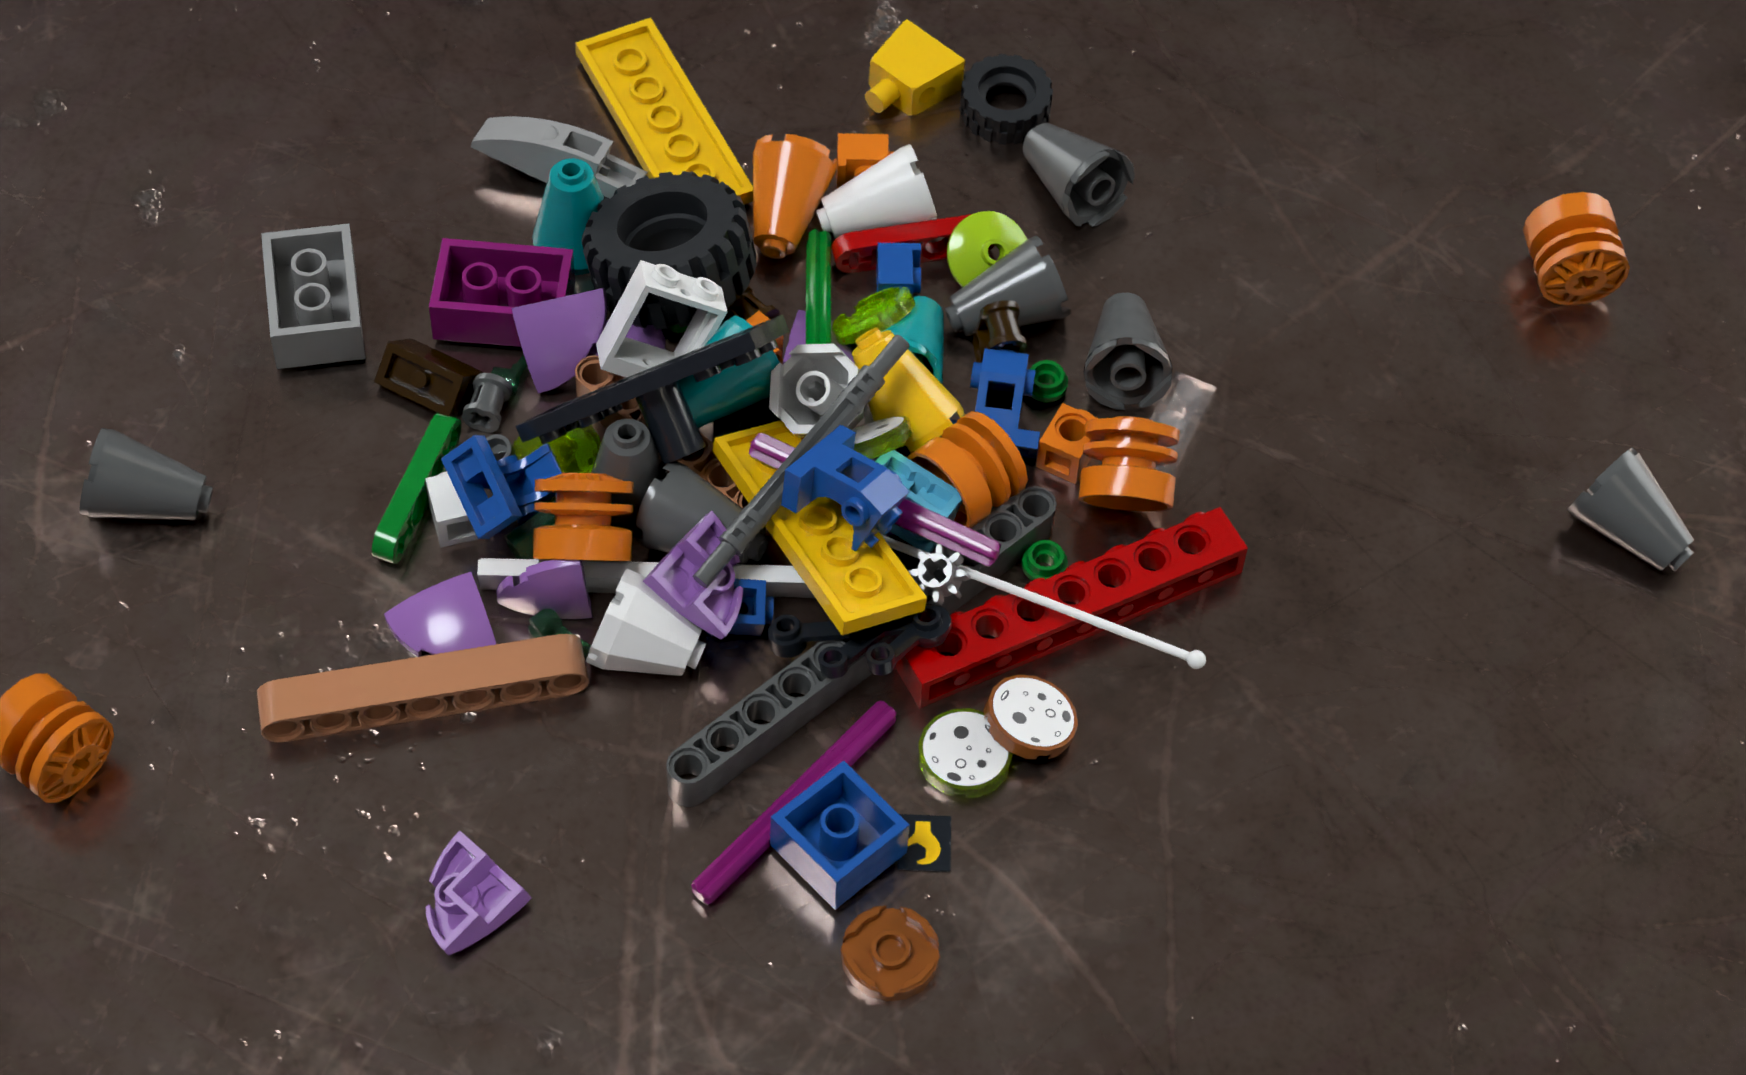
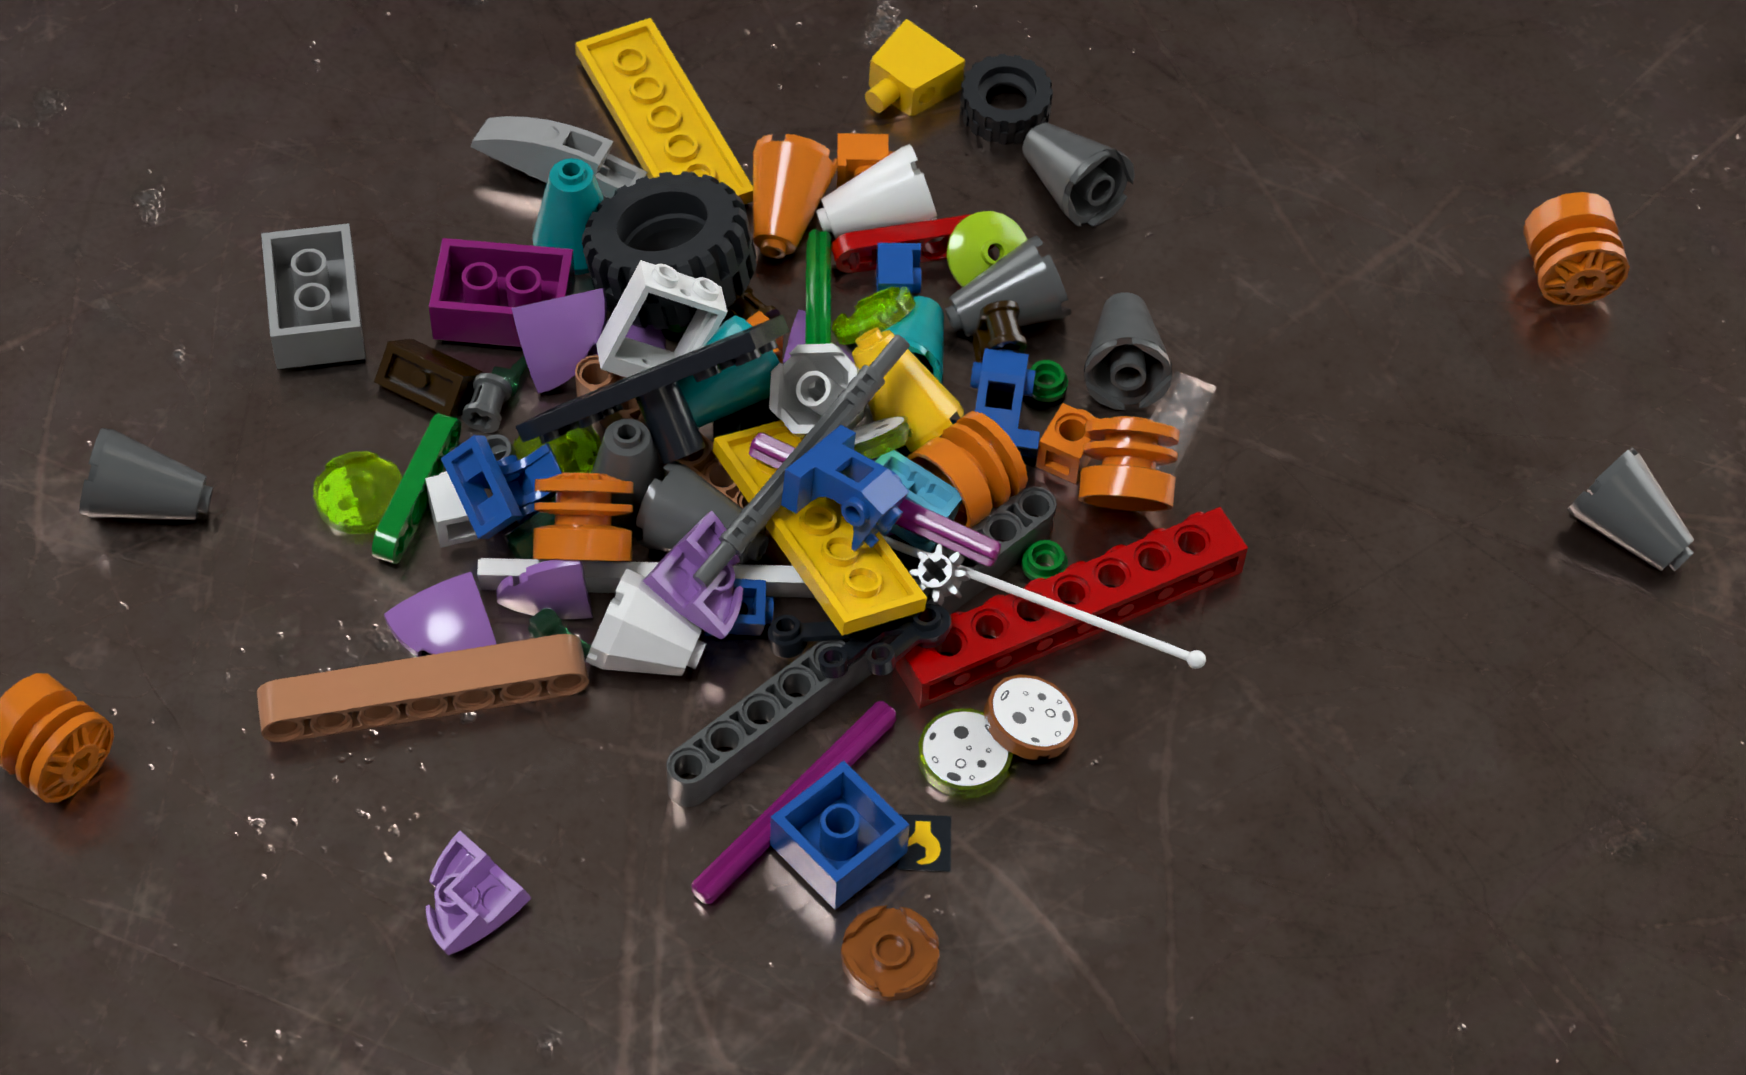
none -> clear neon green tile [313,451,403,534]

